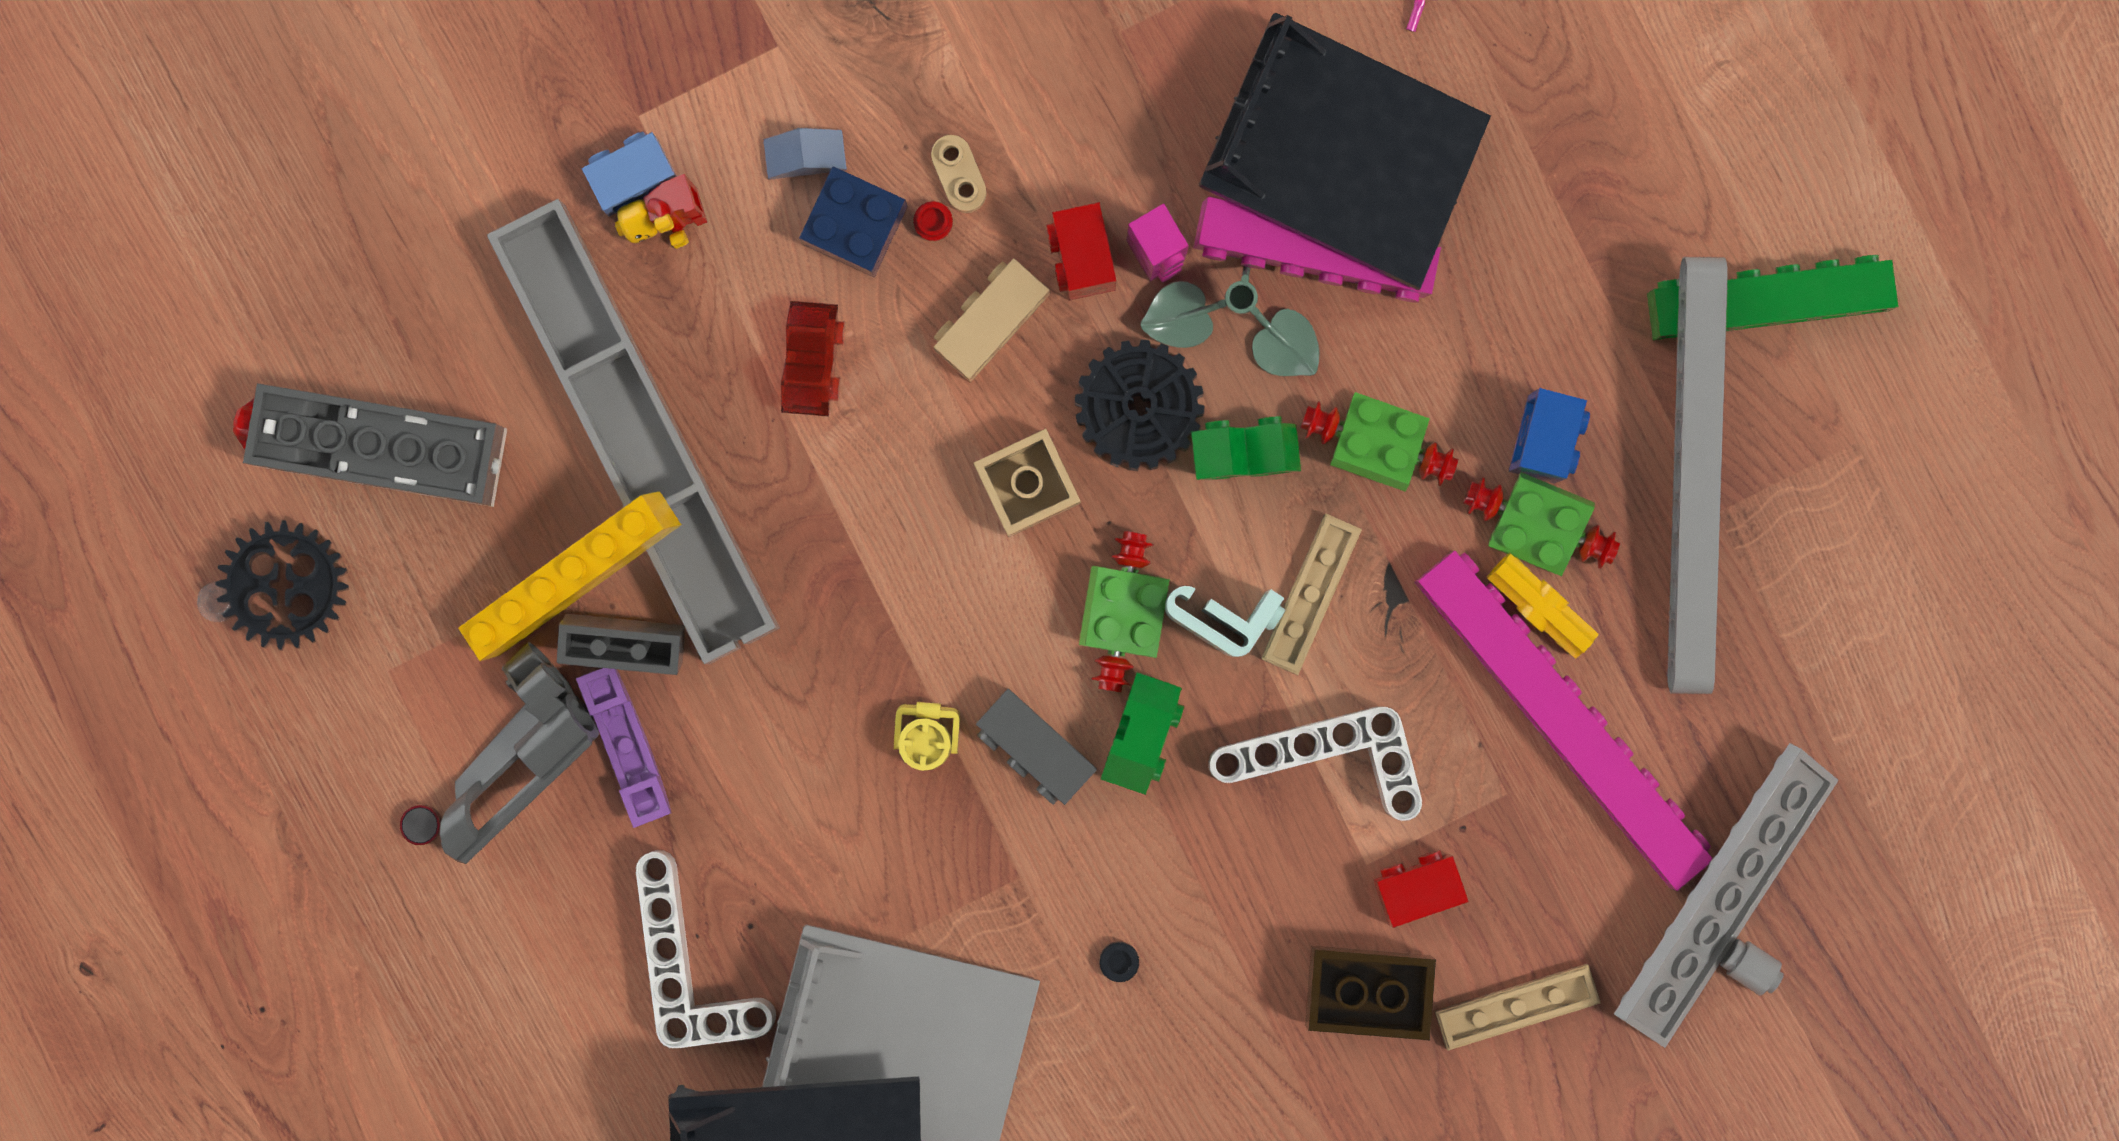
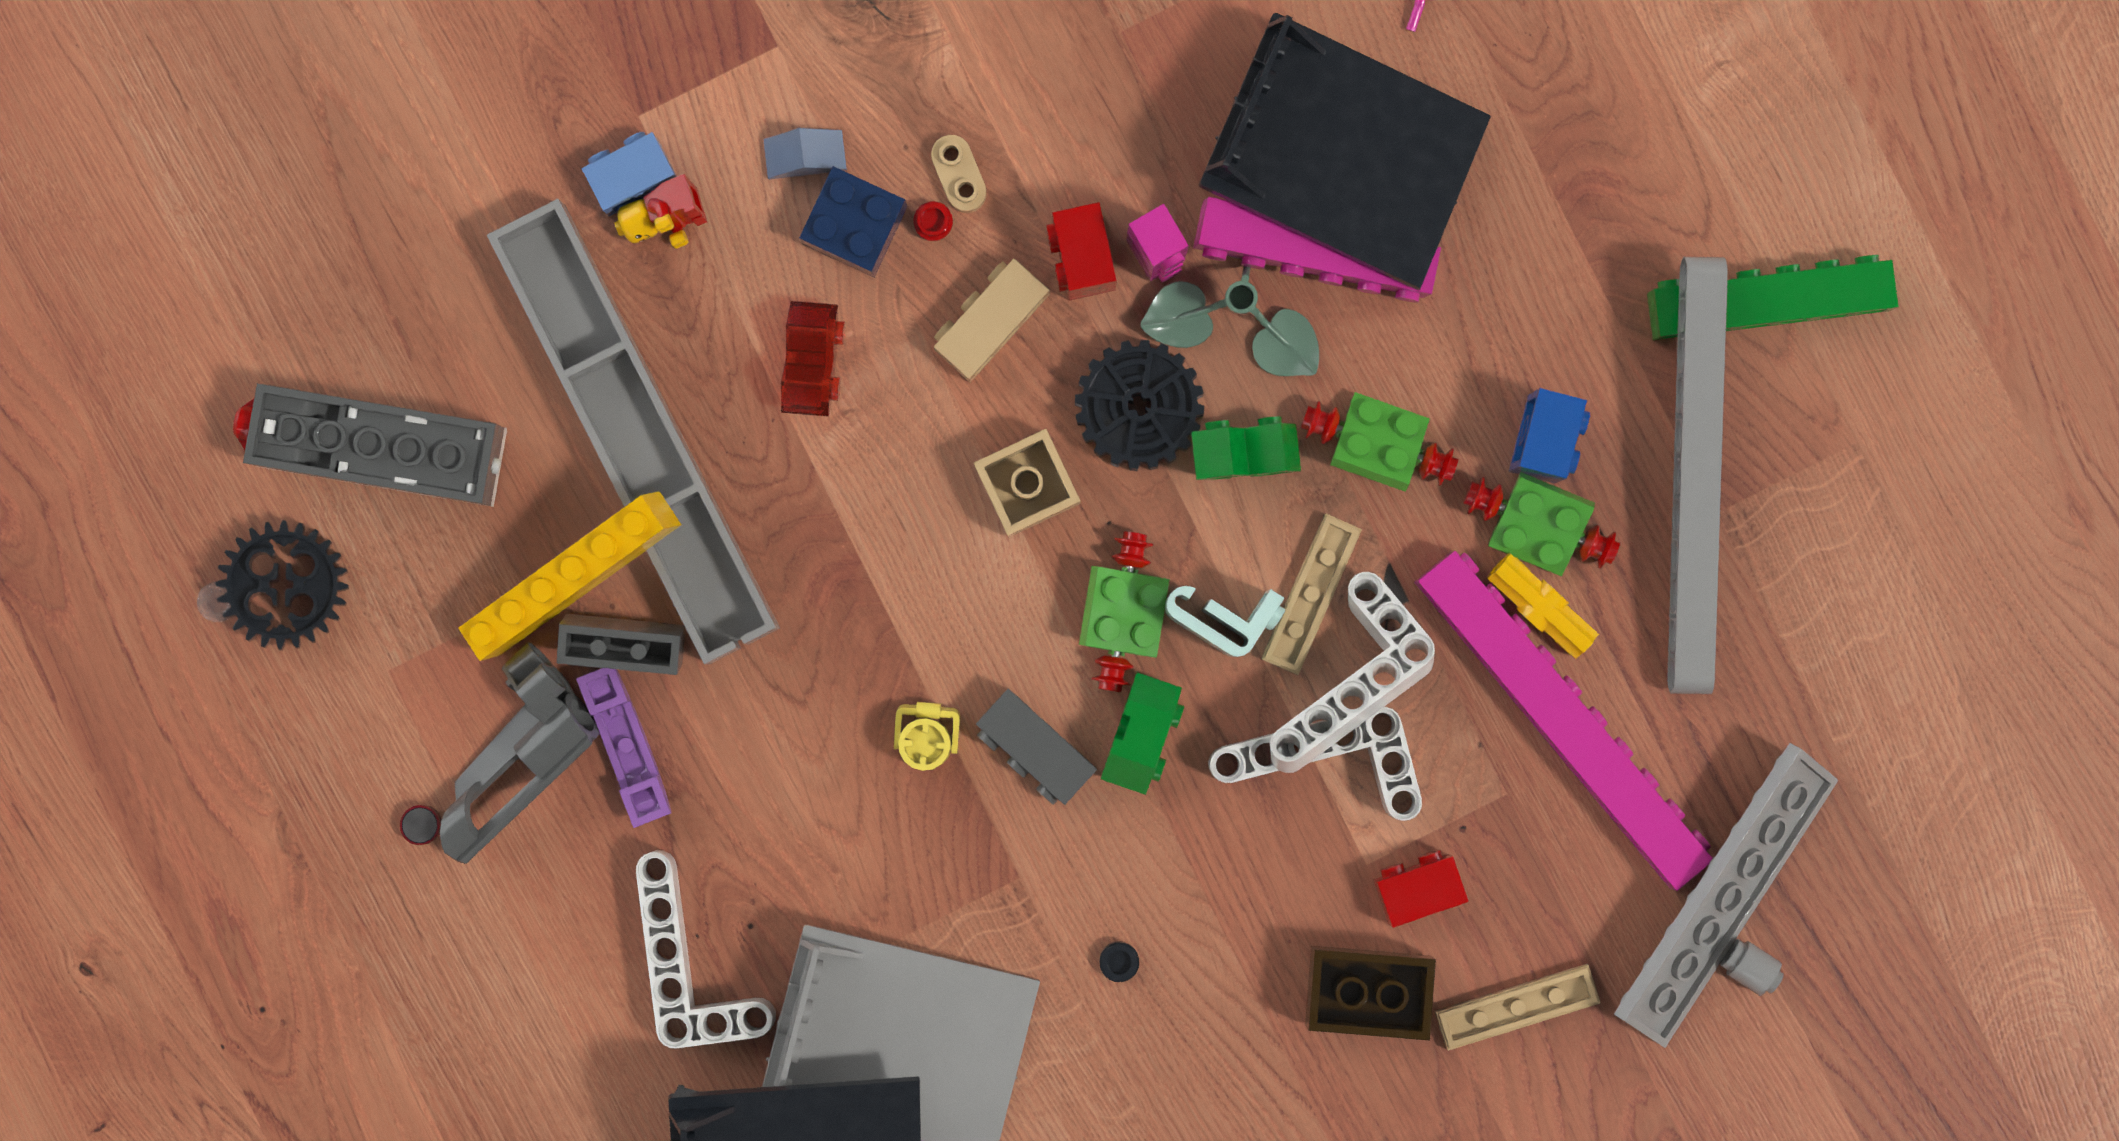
none -> white beam [1270,572,1435,773]

